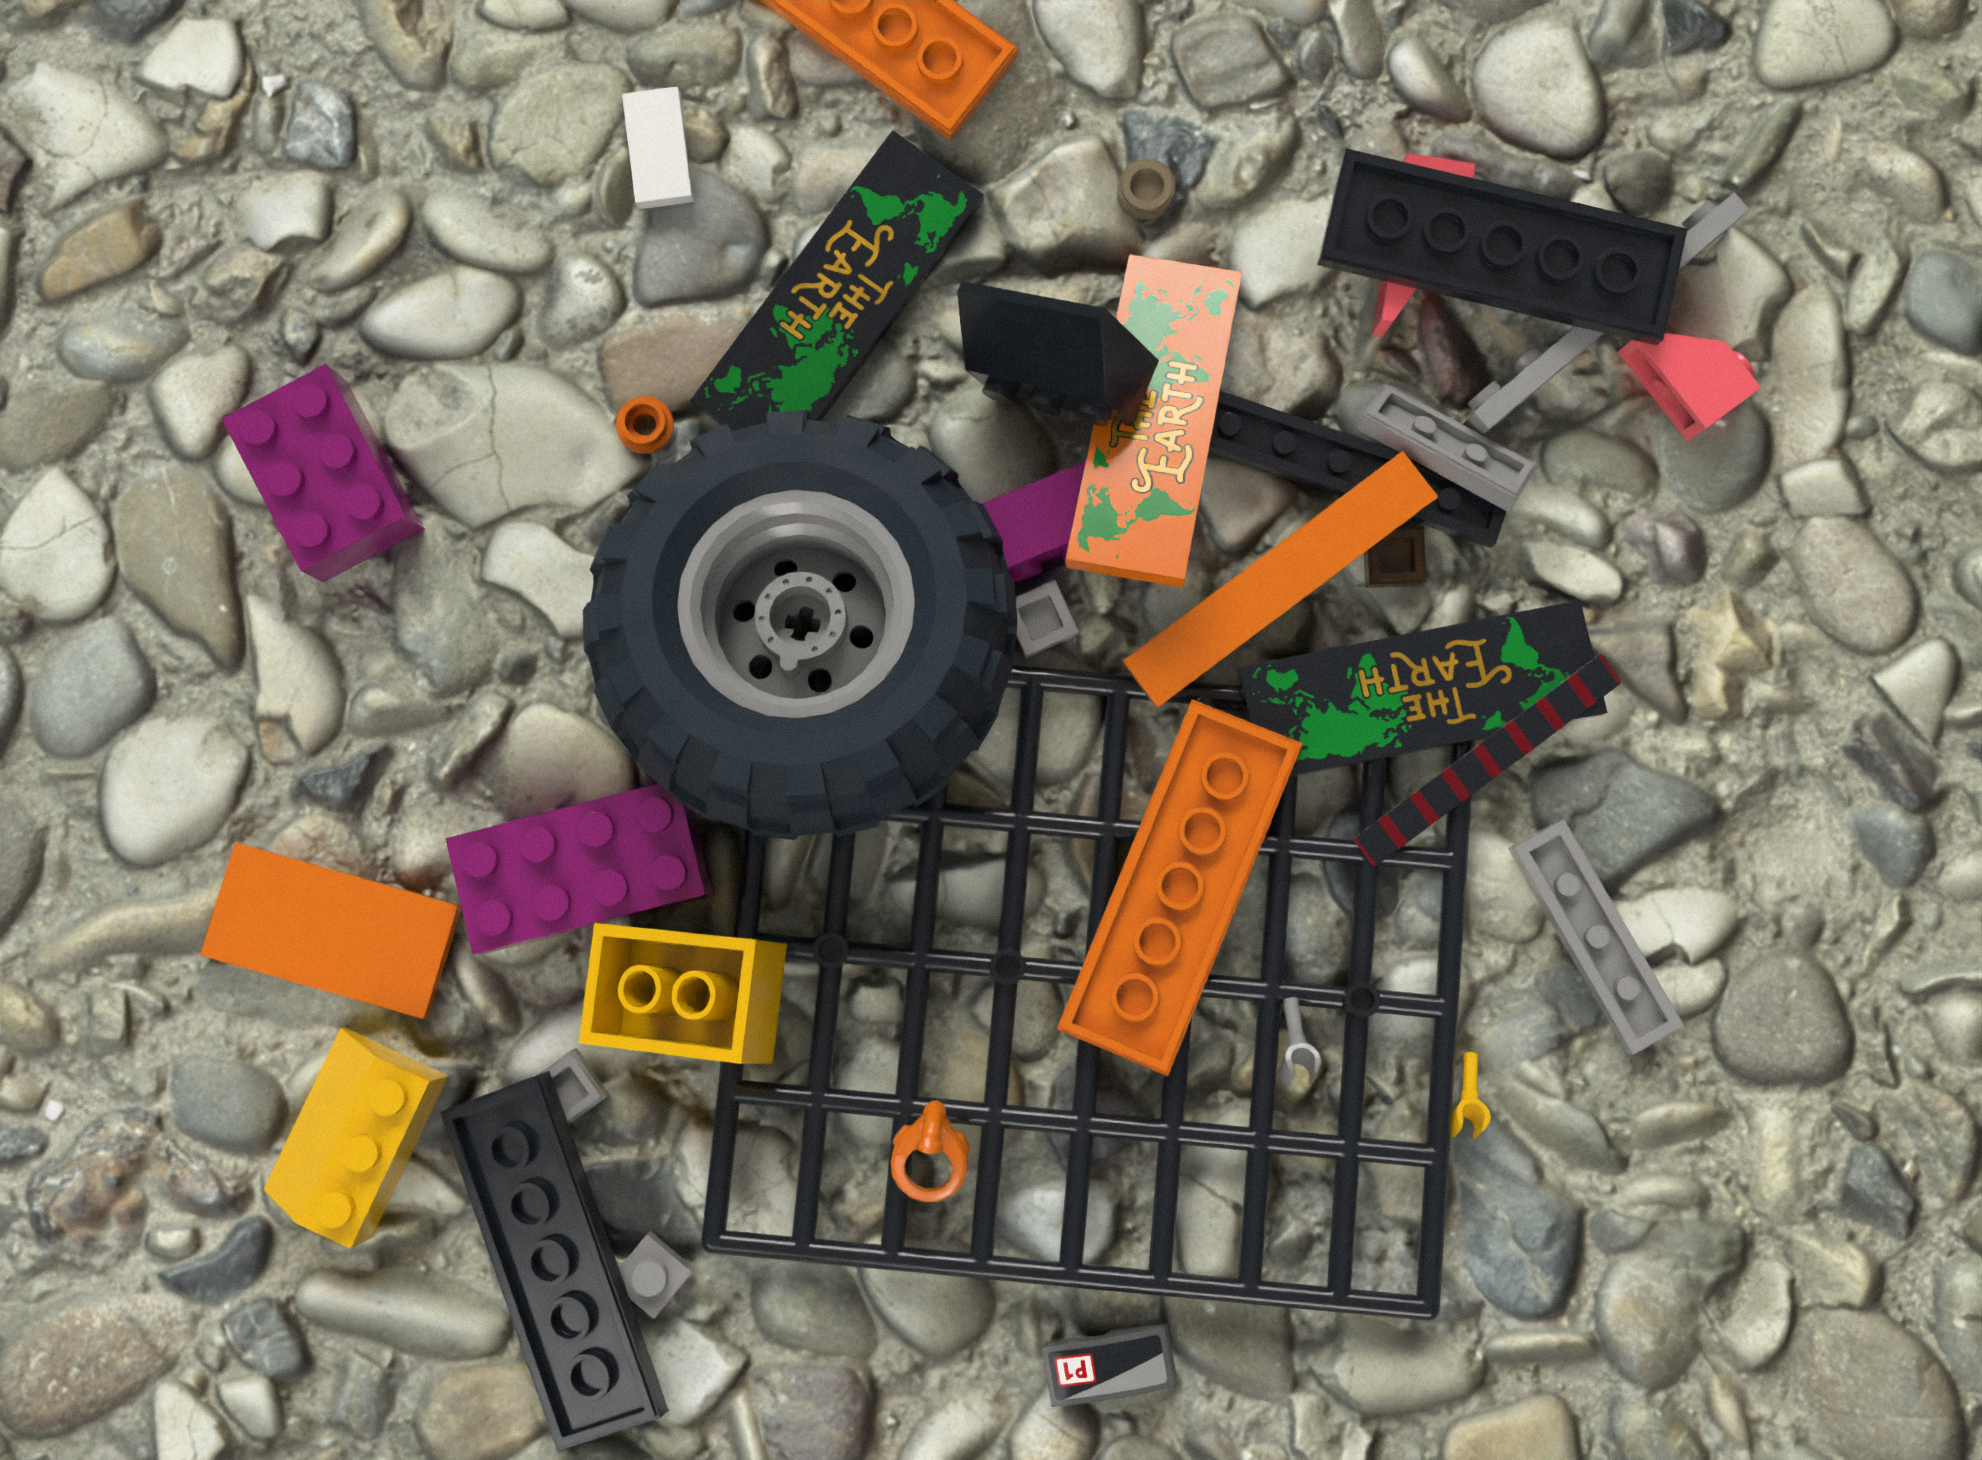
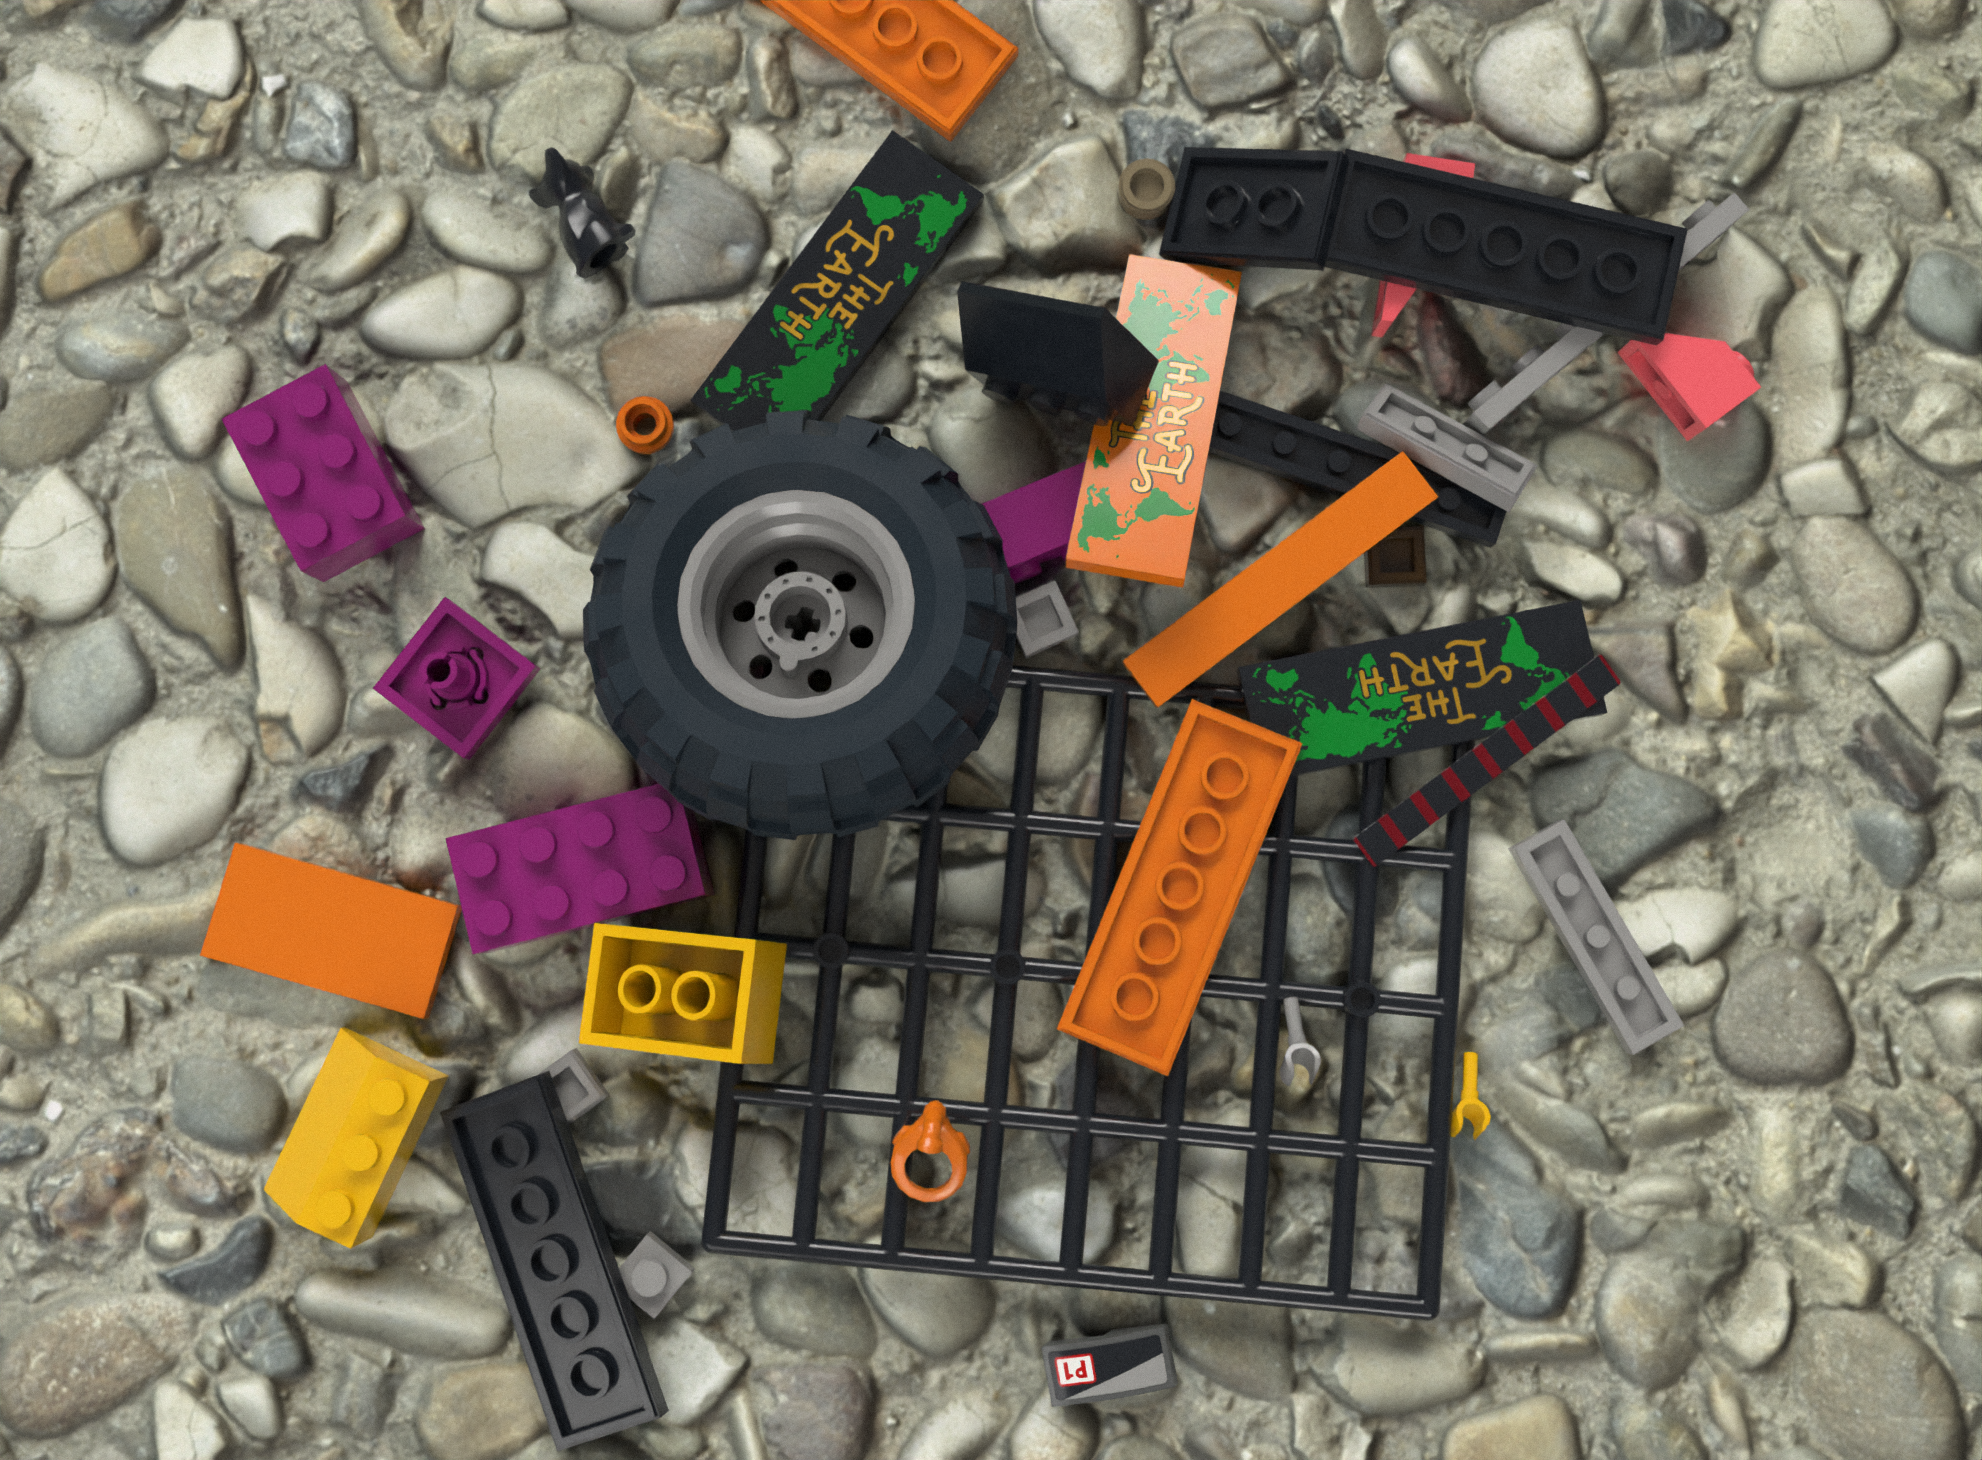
white tile [622,86,694,209] -> none
none -> magenta plate [373,597,541,760]
none -> black animal [529,147,636,279]
none -> black tile [1159,147,1350,271]

